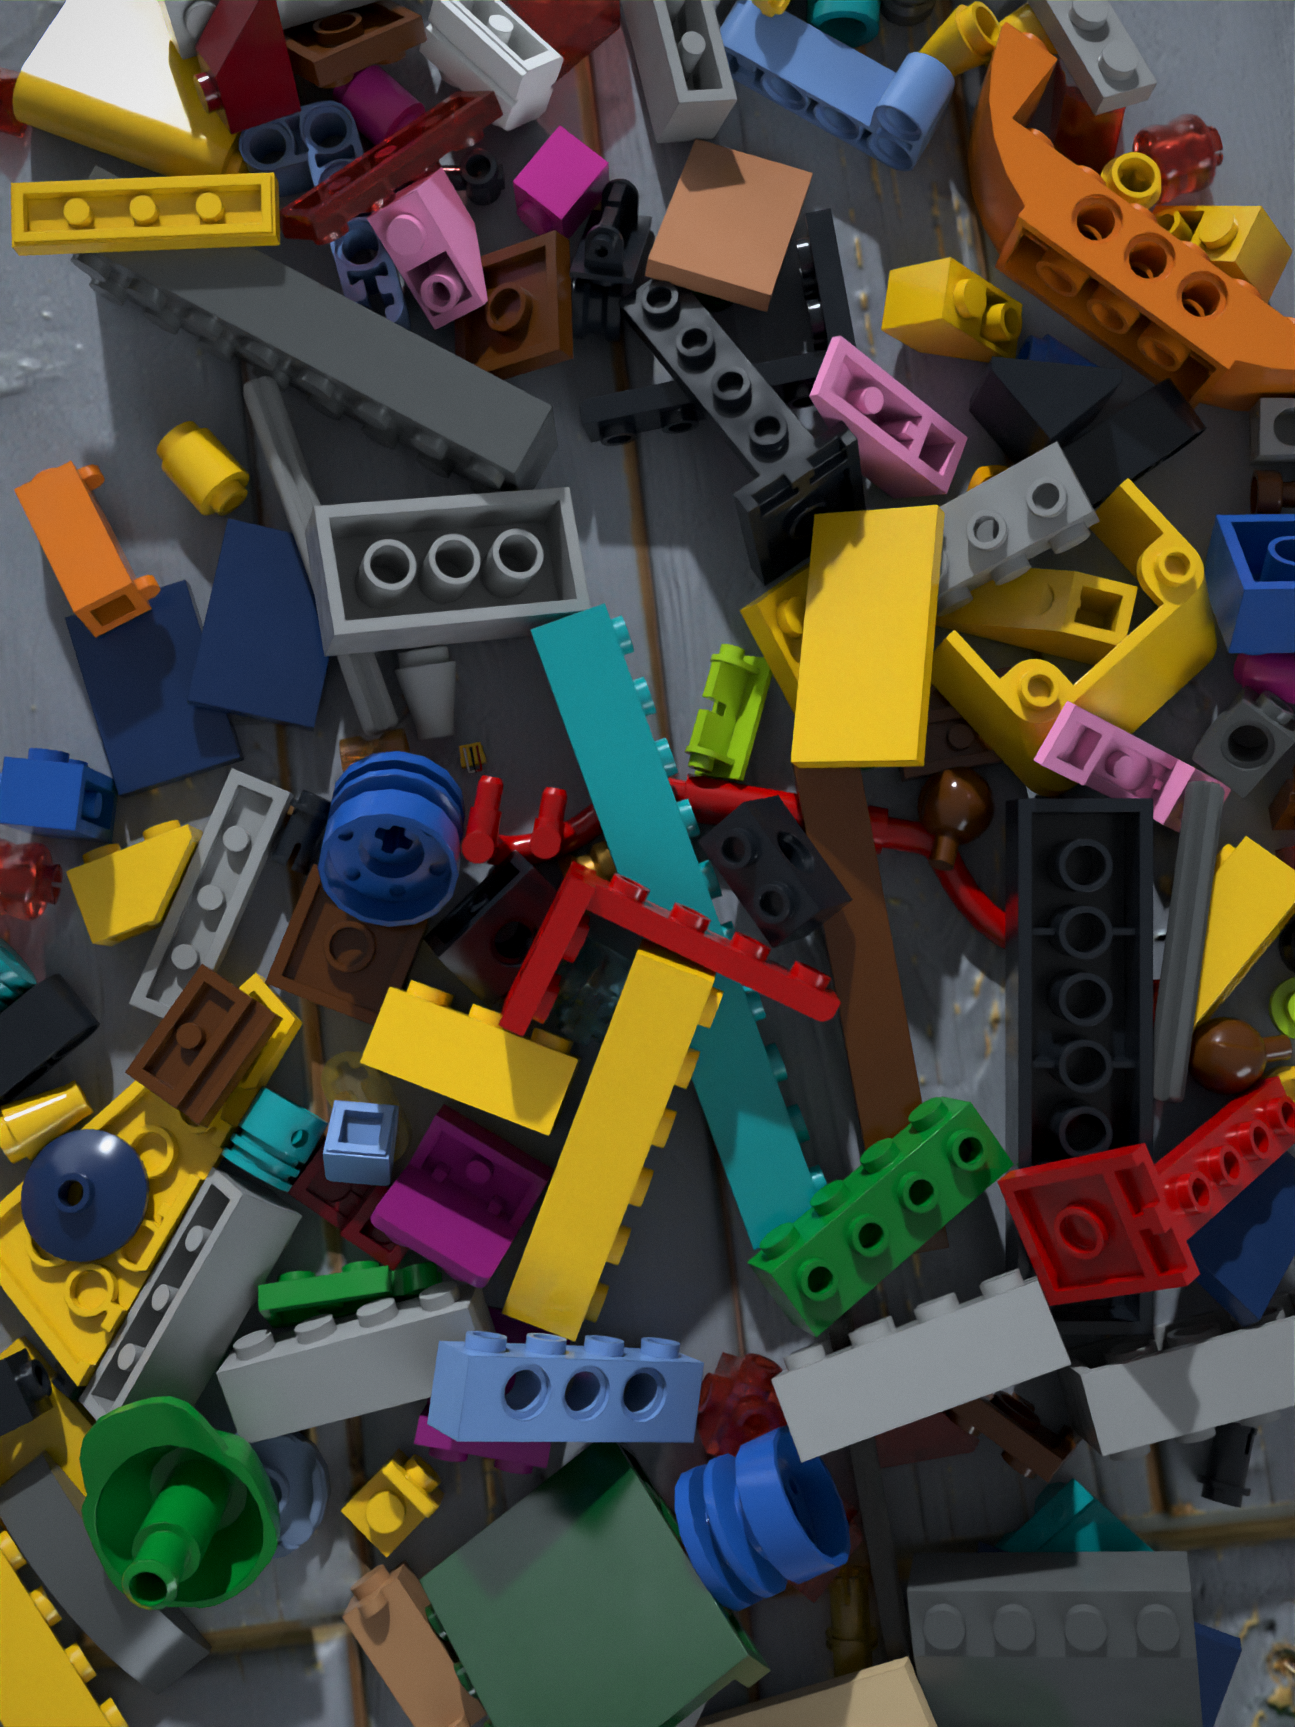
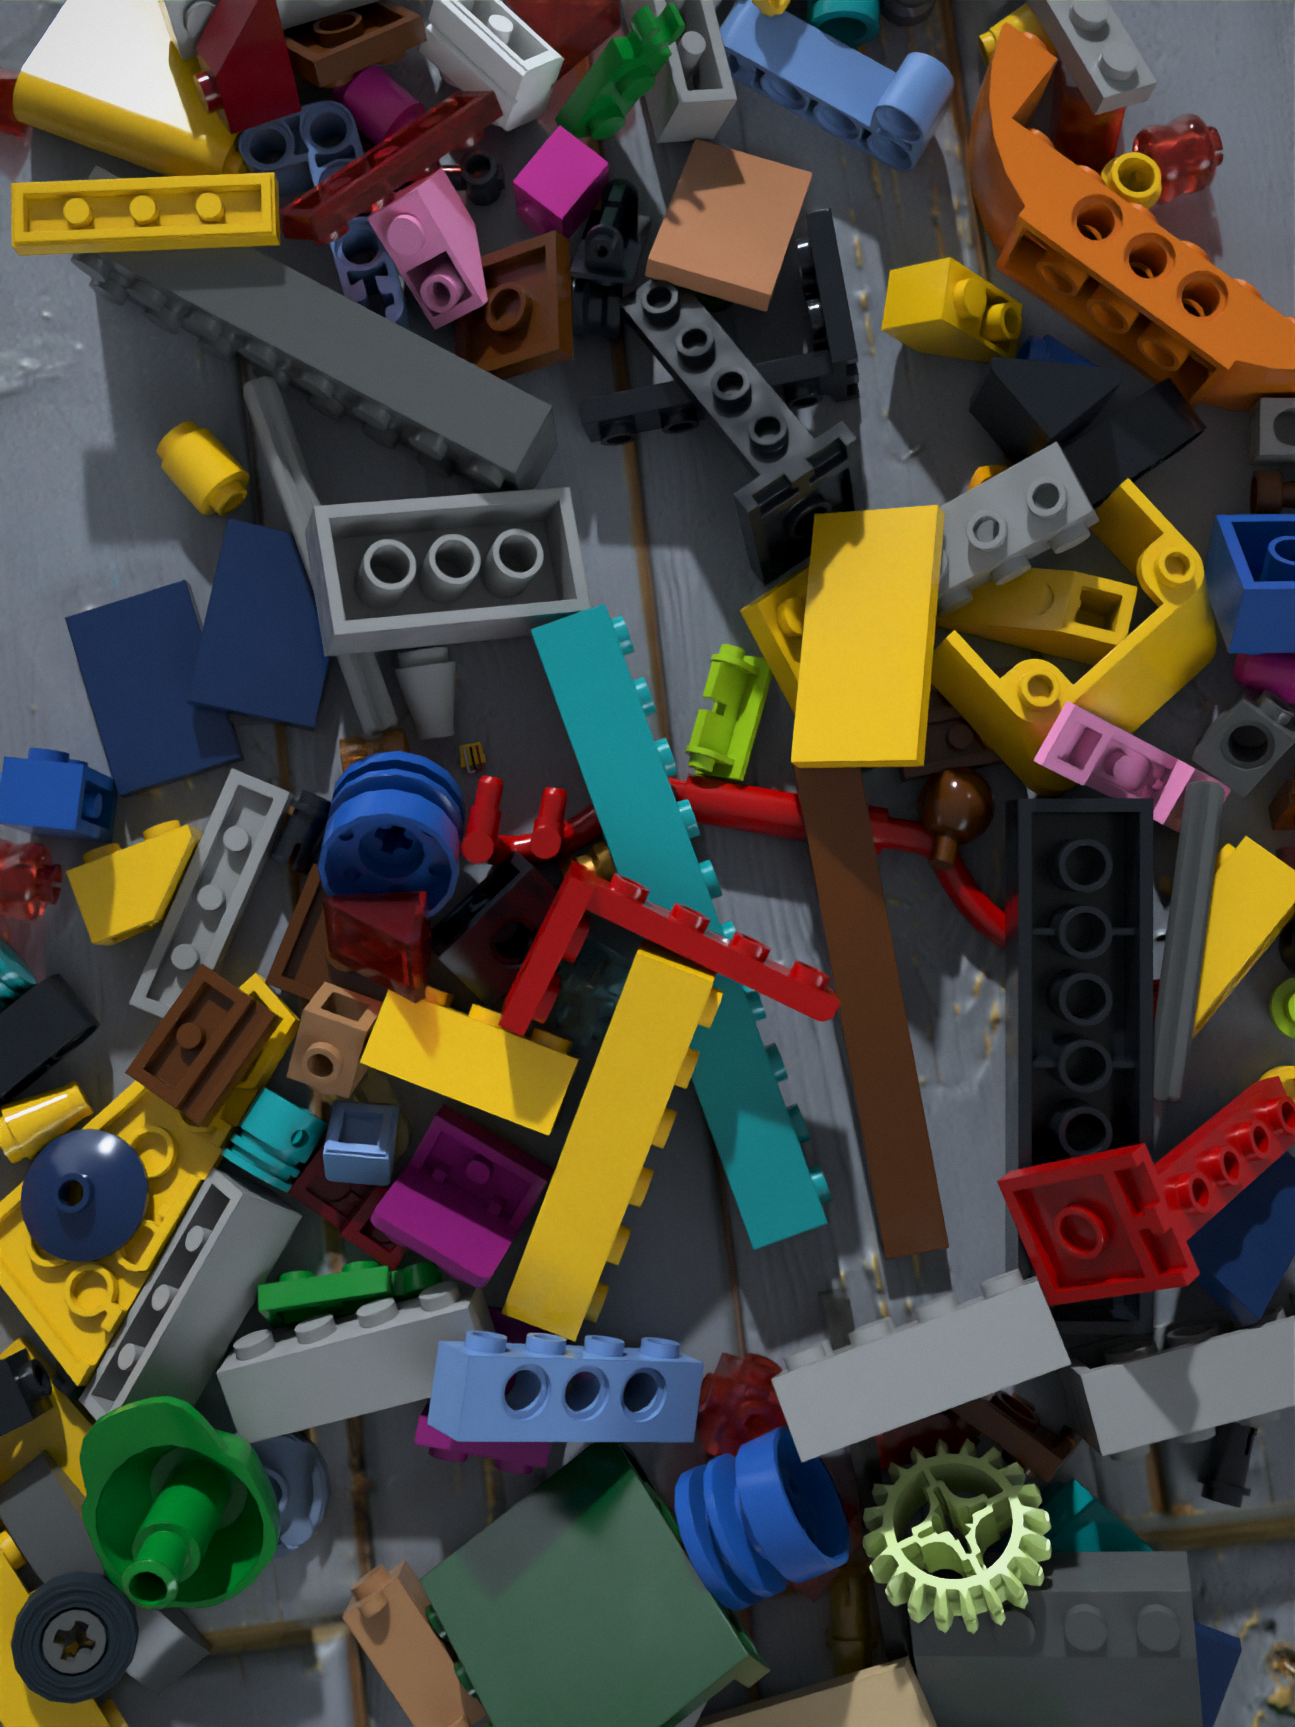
orange brick [14,461,160,638] -> none
yellow bracket [341,1448,444,1558] -> none
black brick [698,795,853,948] -> none
green brick [747,1096,1014,1337] -> none
bright pink slope [809,336,968,499] -> none
yellow cone [918,1,1001,77] -> none
yellow slope [1152,205,1293,304] -> none
reddish brown piece [1188,1016,1293,1095] -> none
none -> black bush [11,1571,139,1704]
none -> medium nougat brick [286,982,383,1099]
none -> clear red slope [322,891,432,1004]
none -> green plate [555,3,686,140]
none -> yellowish green gear [862,1438,1052,1634]

